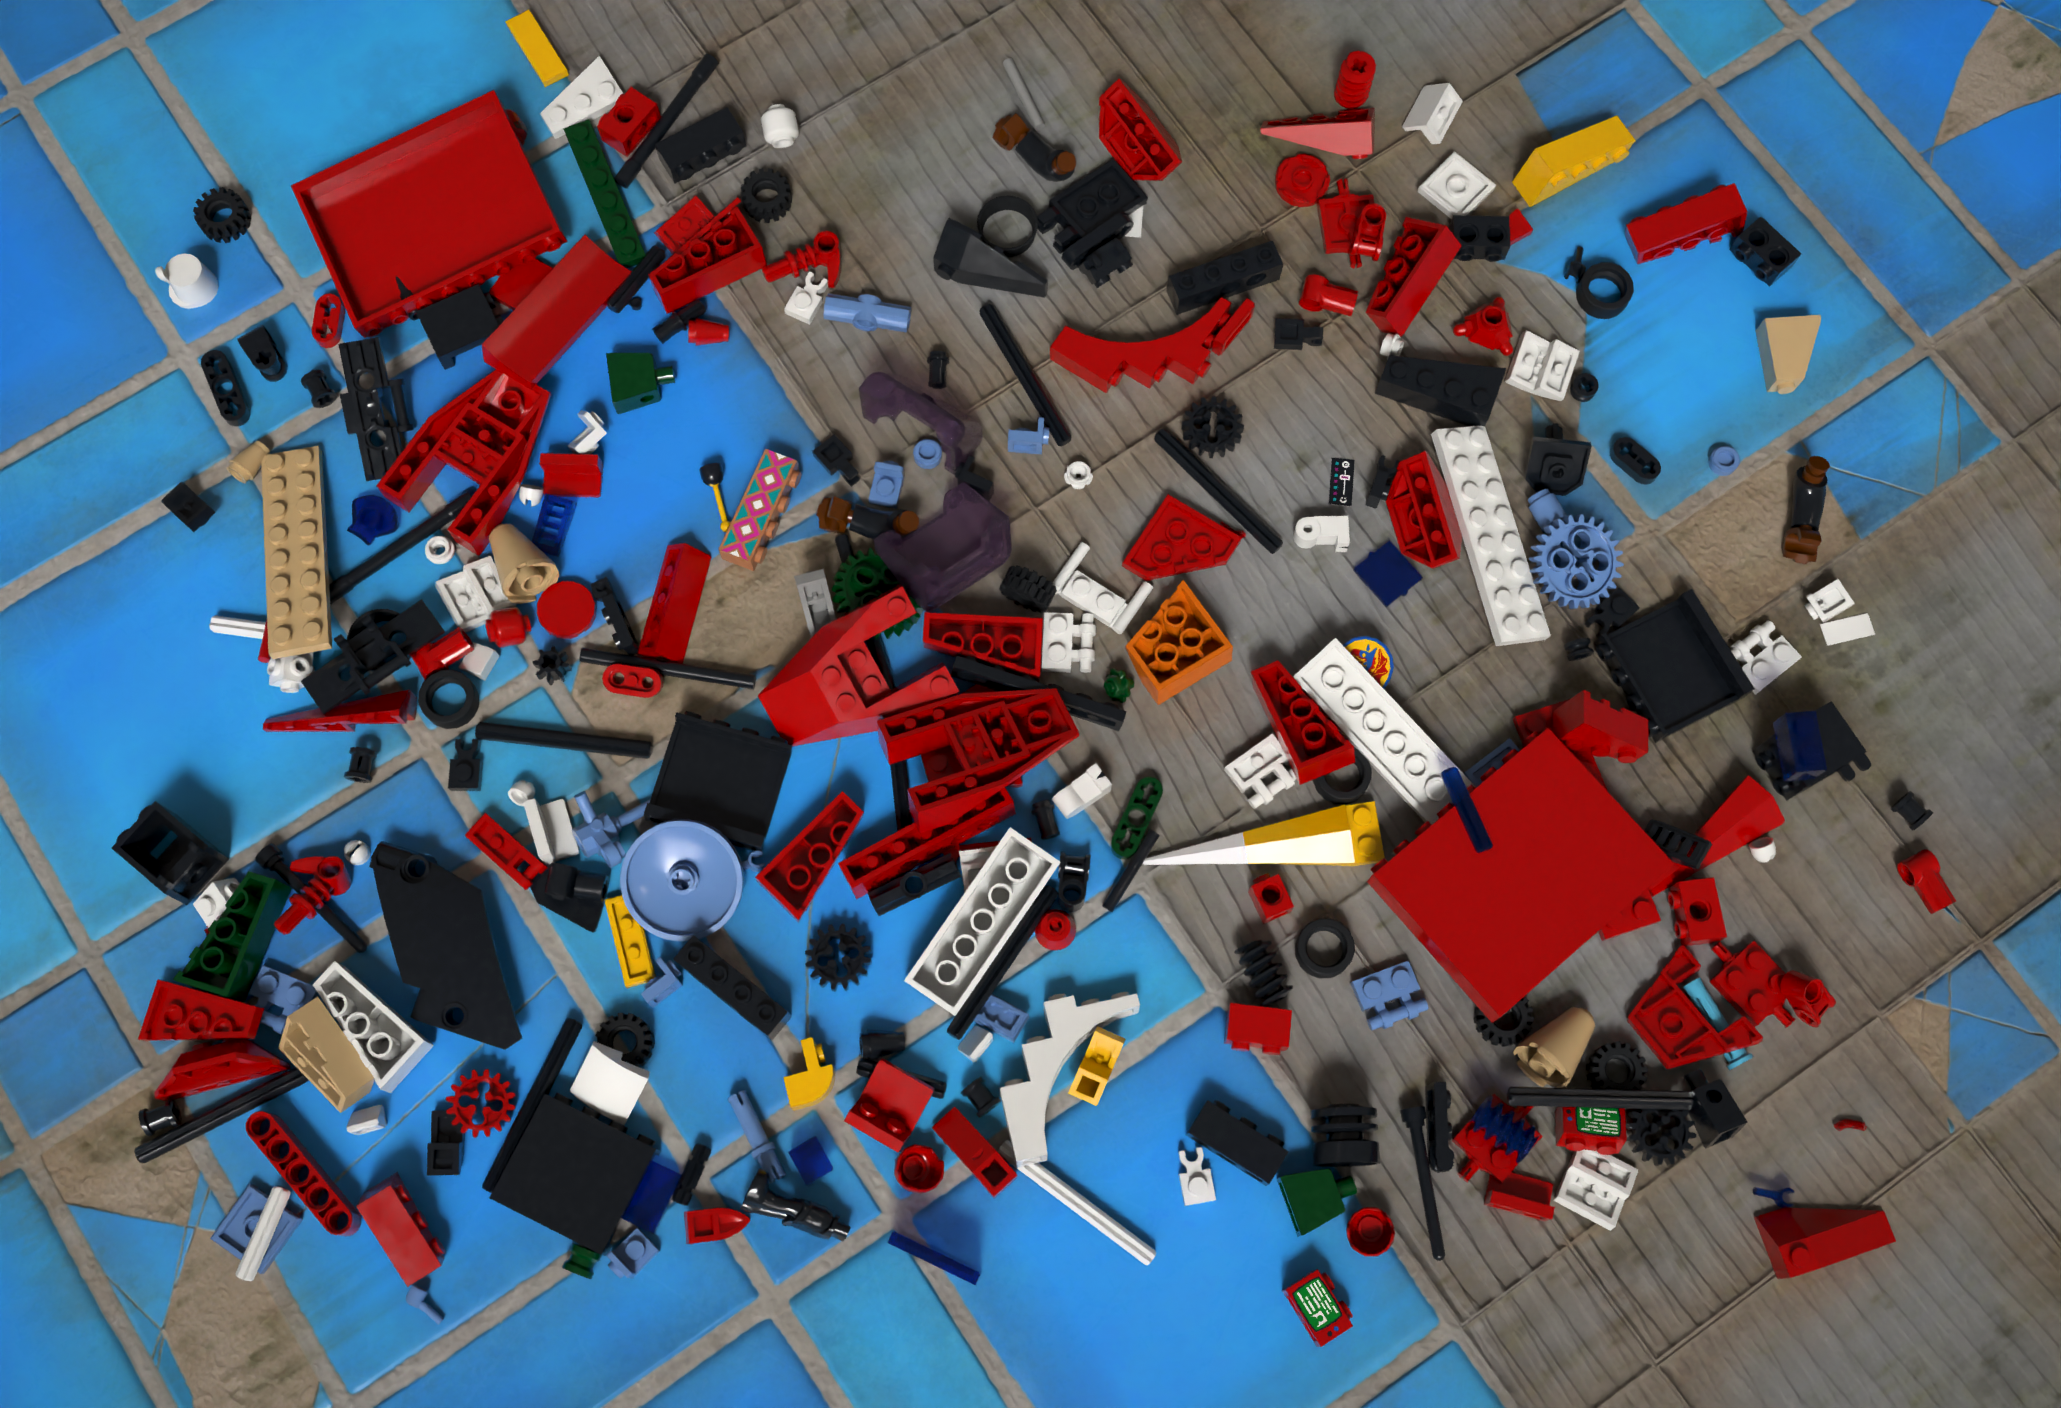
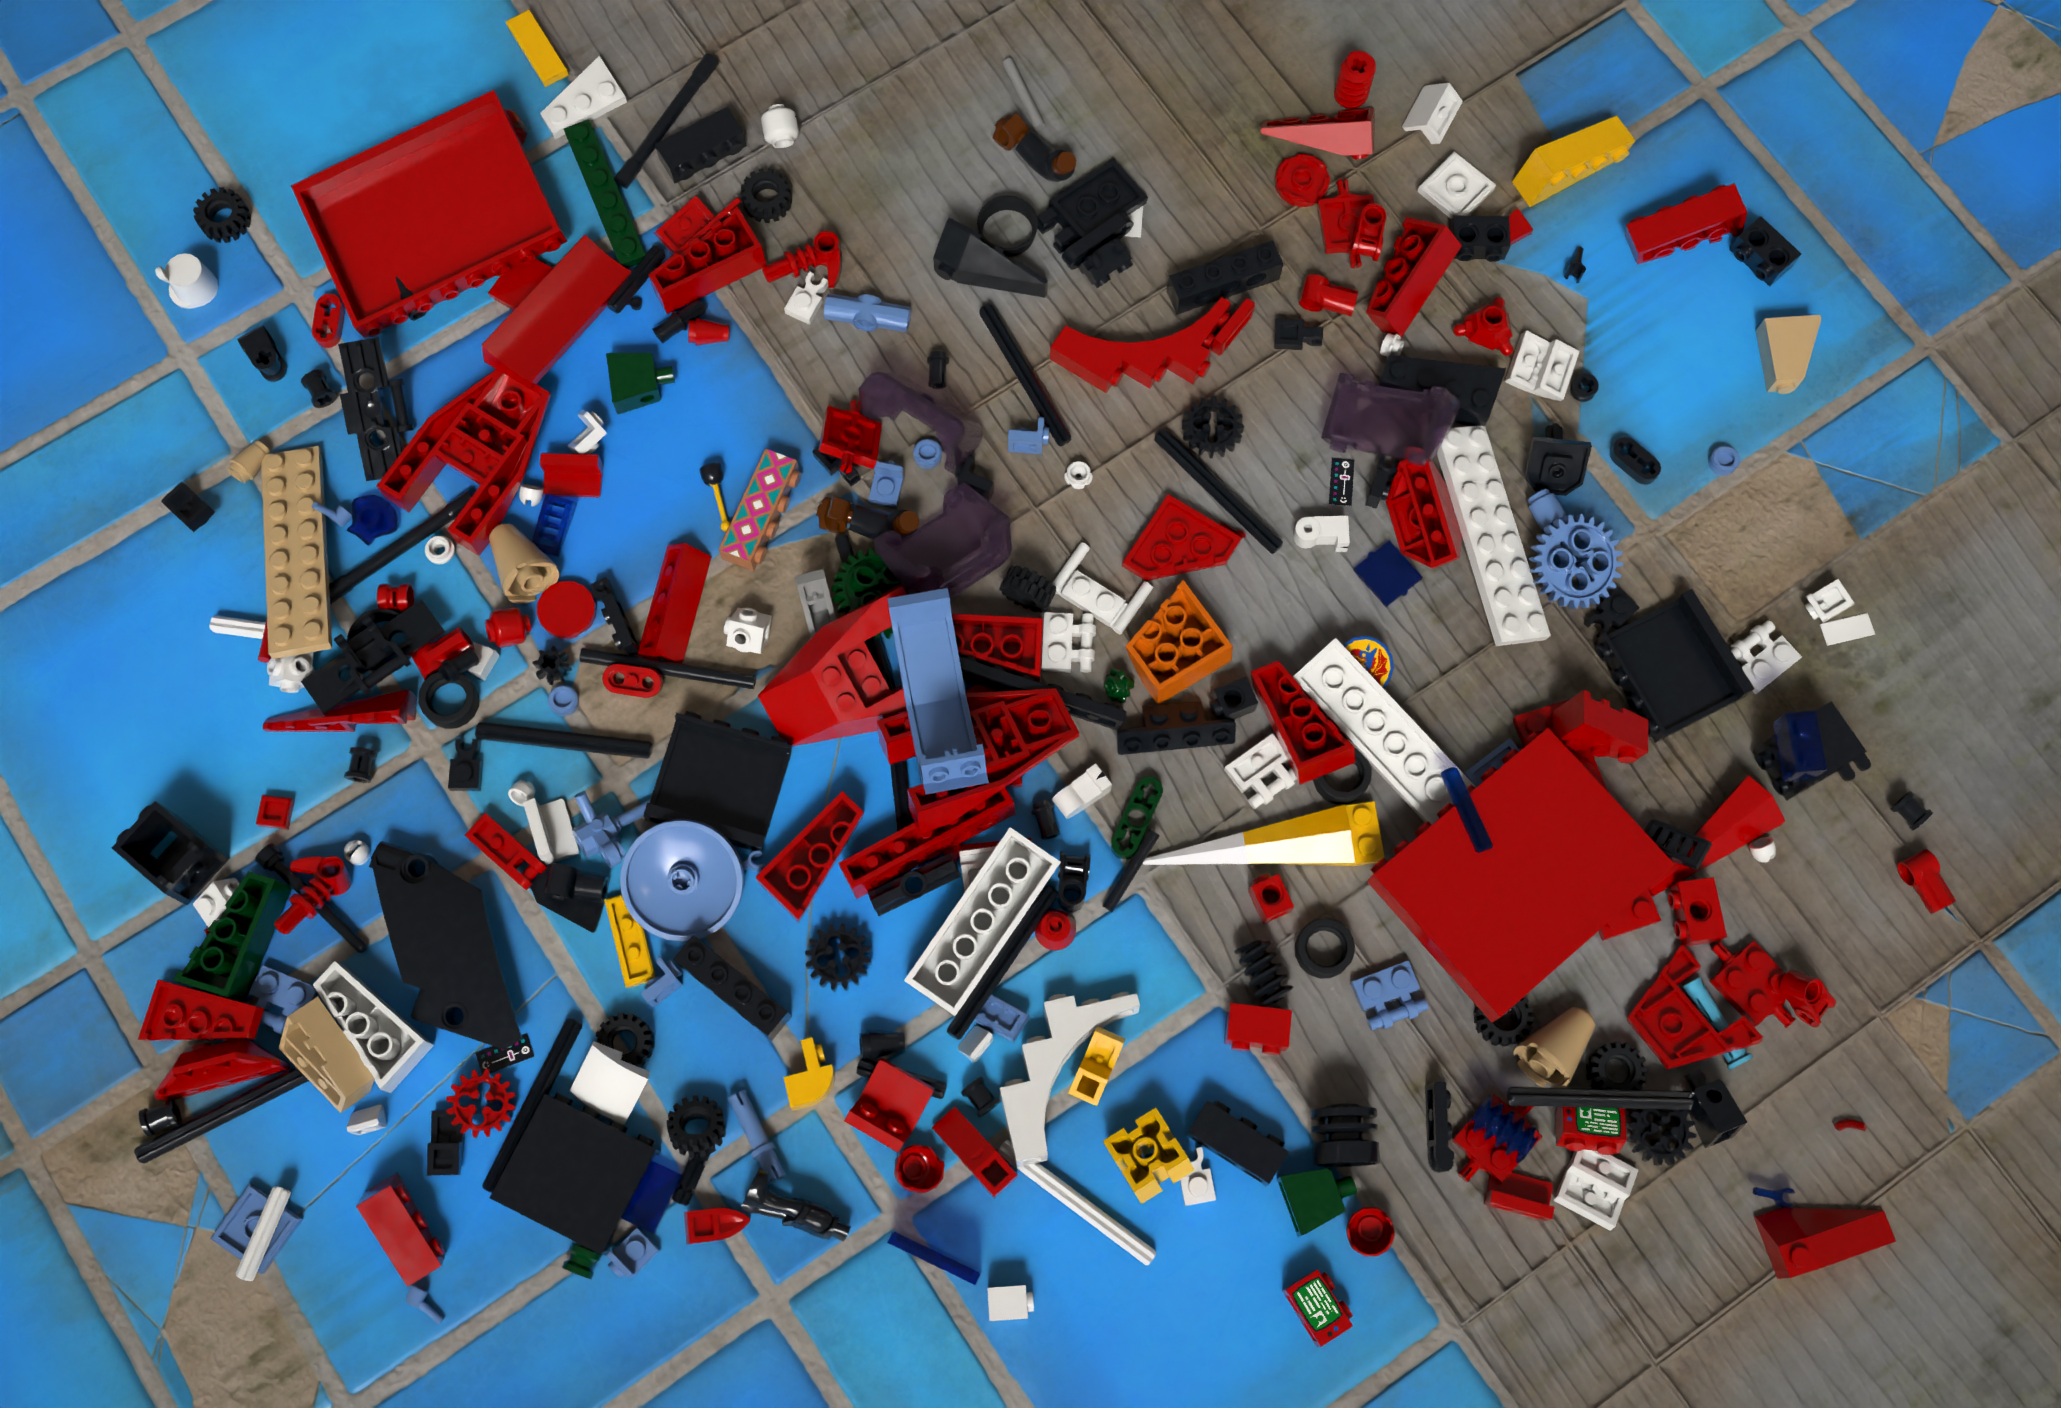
black beam [201,350,250,427] -> none
red beam [246,1111,361,1237] -> none
black panel [416,284,503,370] -> none
white slope [435,556,516,633] -> none
red brick [597,87,661,157] -> none
clear blue panel [788,1136,833,1187] -> none
red wedge [1099,78,1183,181] -> none
black piece [1400,1106,1445,1261] -> none
black bush [1564,638,1594,661] -> none
black tyre [1576,262,1634,319] -> none
piece [1782,456,1830,564] -> none
none -> red tile [256,795,295,830]
none -> medium blue hand [312,502,353,527]
none -> red wheel [377,583,414,612]
none -> black pin [439,649,479,682]
none -> black sticker [475,1034,534,1076]
none -> medium blue tile [548,685,579,716]
none -> black tyre [667,1095,726,1158]
none -> white brick [724,608,772,654]
none -> red plate [818,399,882,474]
none -> medium blue panel [887,588,989,794]
none -> white brick [987,1285,1034,1321]
none -> yellow brick [1103,1107,1194,1204]
none -> black bracket [1117,701,1236,755]
none -> black brick [1209,677,1258,719]
none -> clear purple windscreen [1321,373,1461,466]

